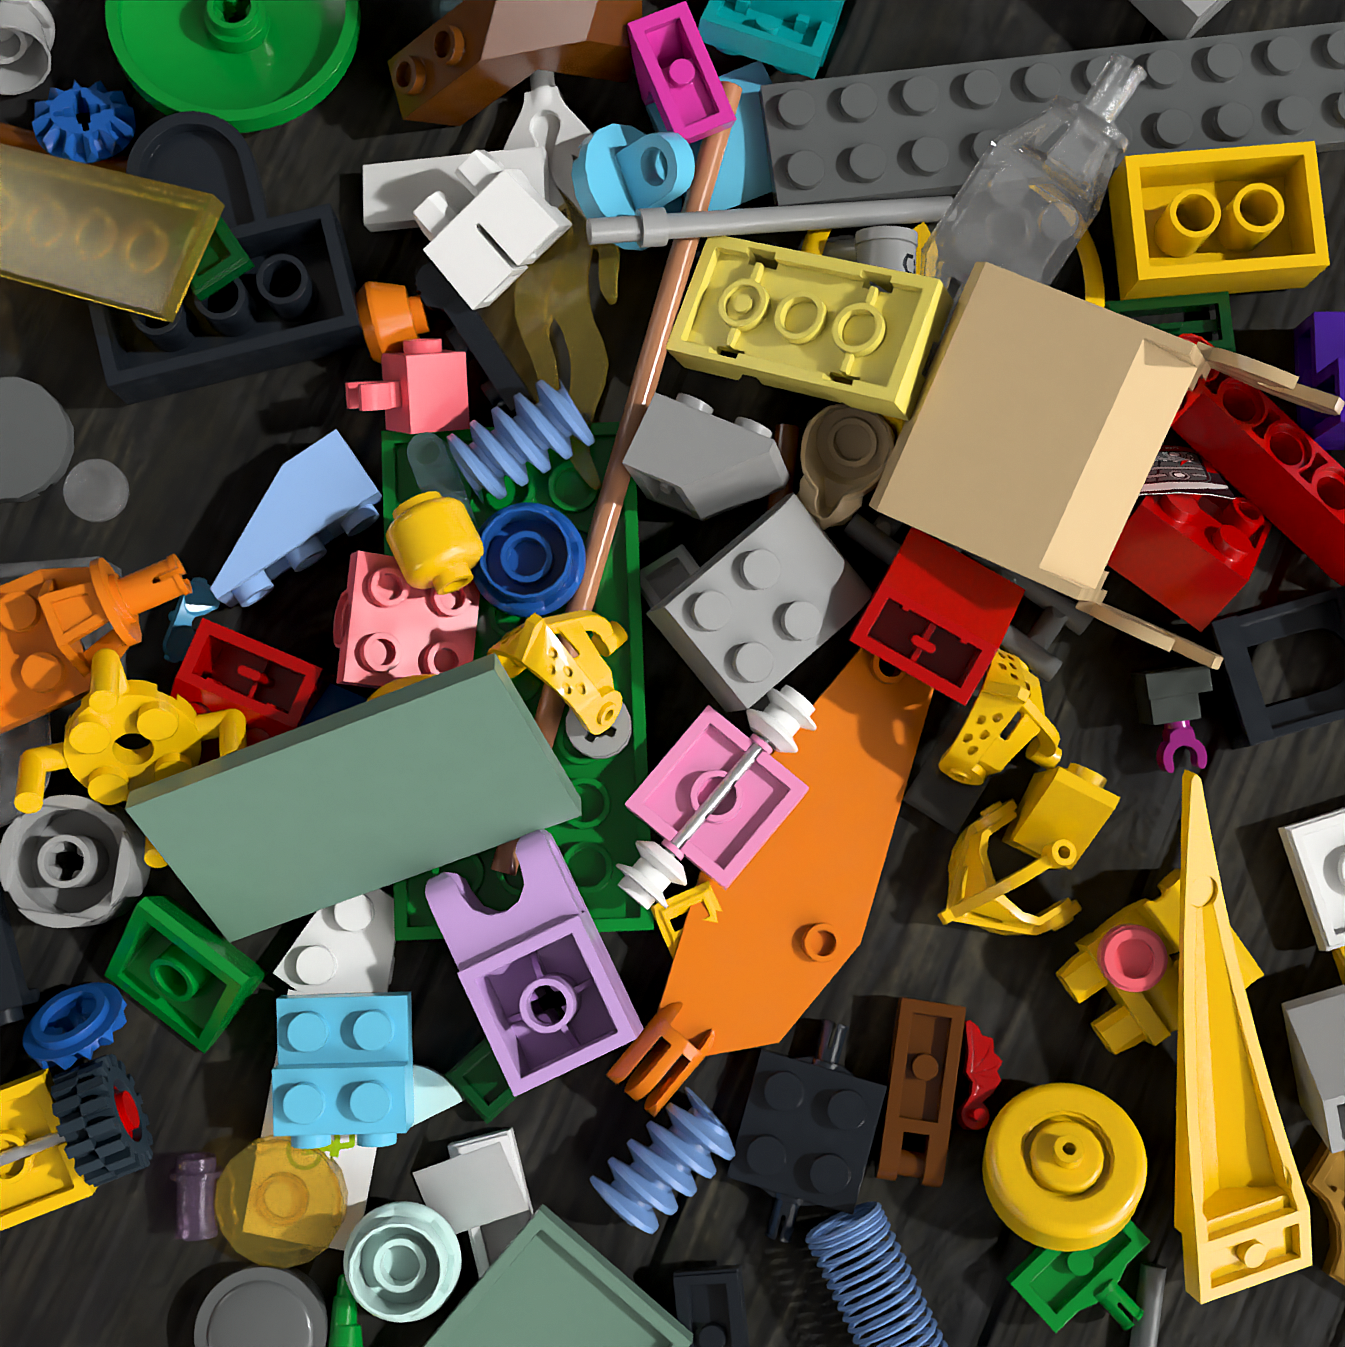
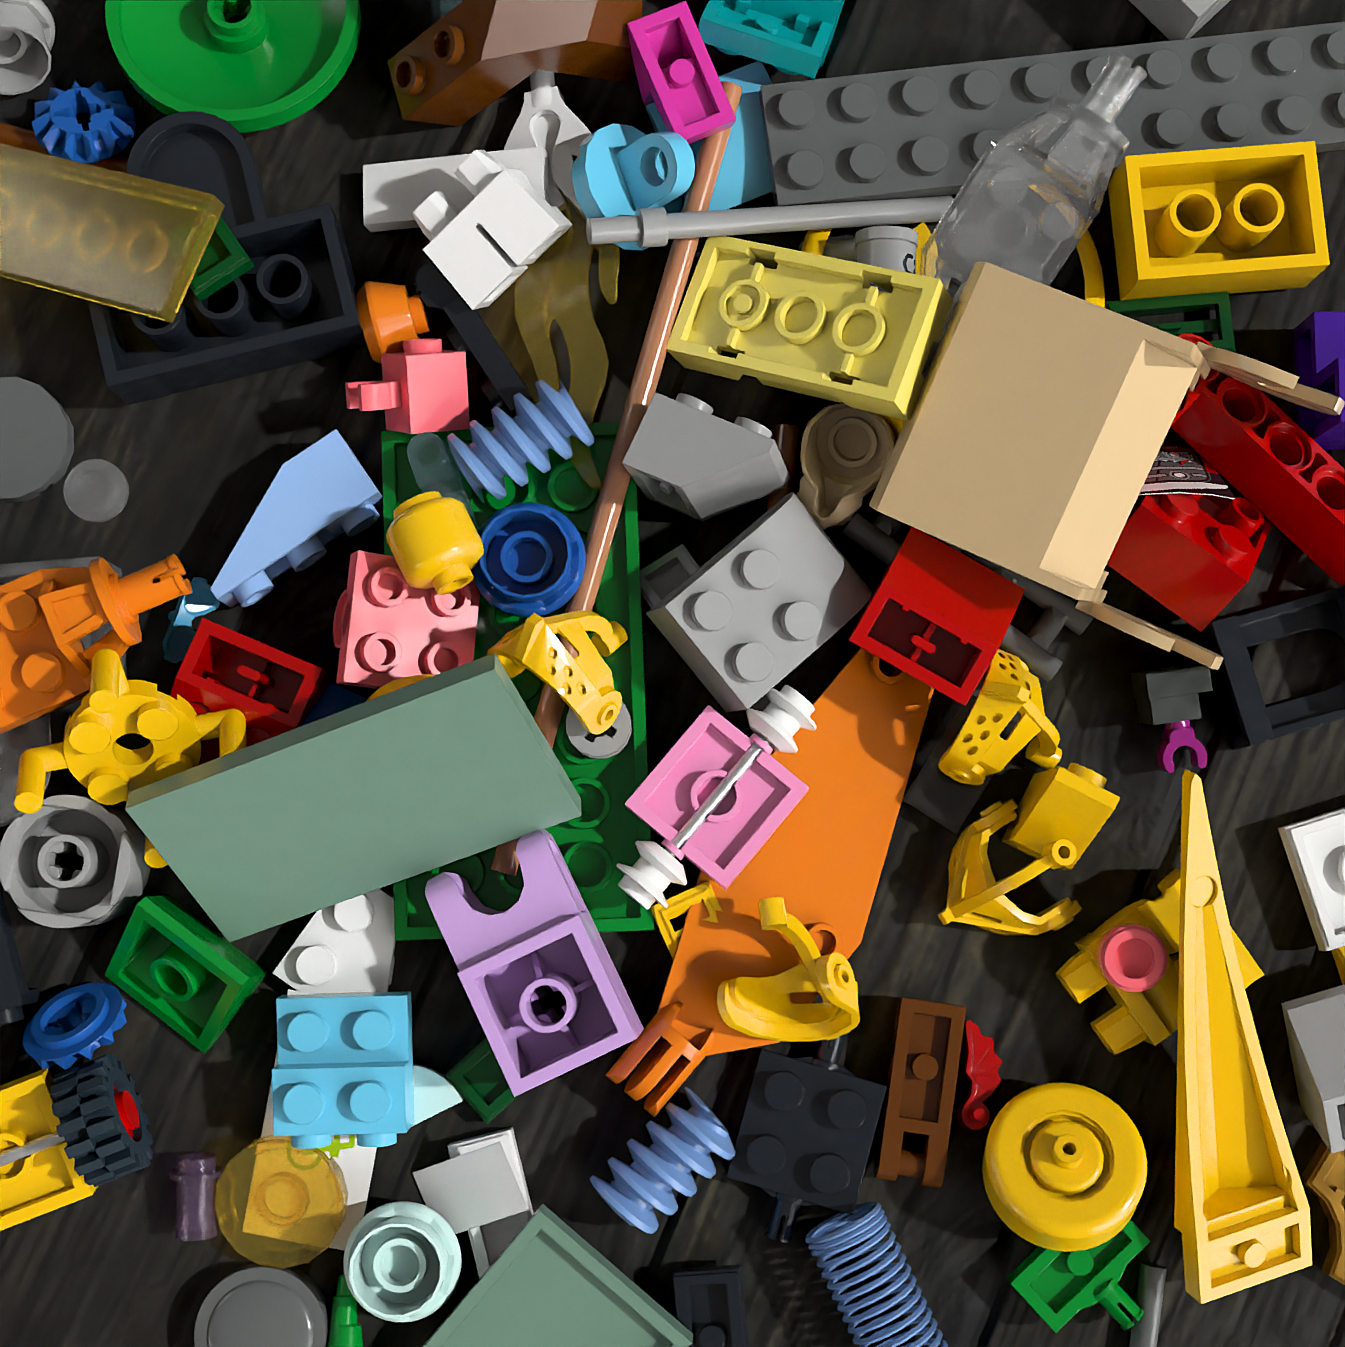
none -> yellow helmet [717,897,860,1042]

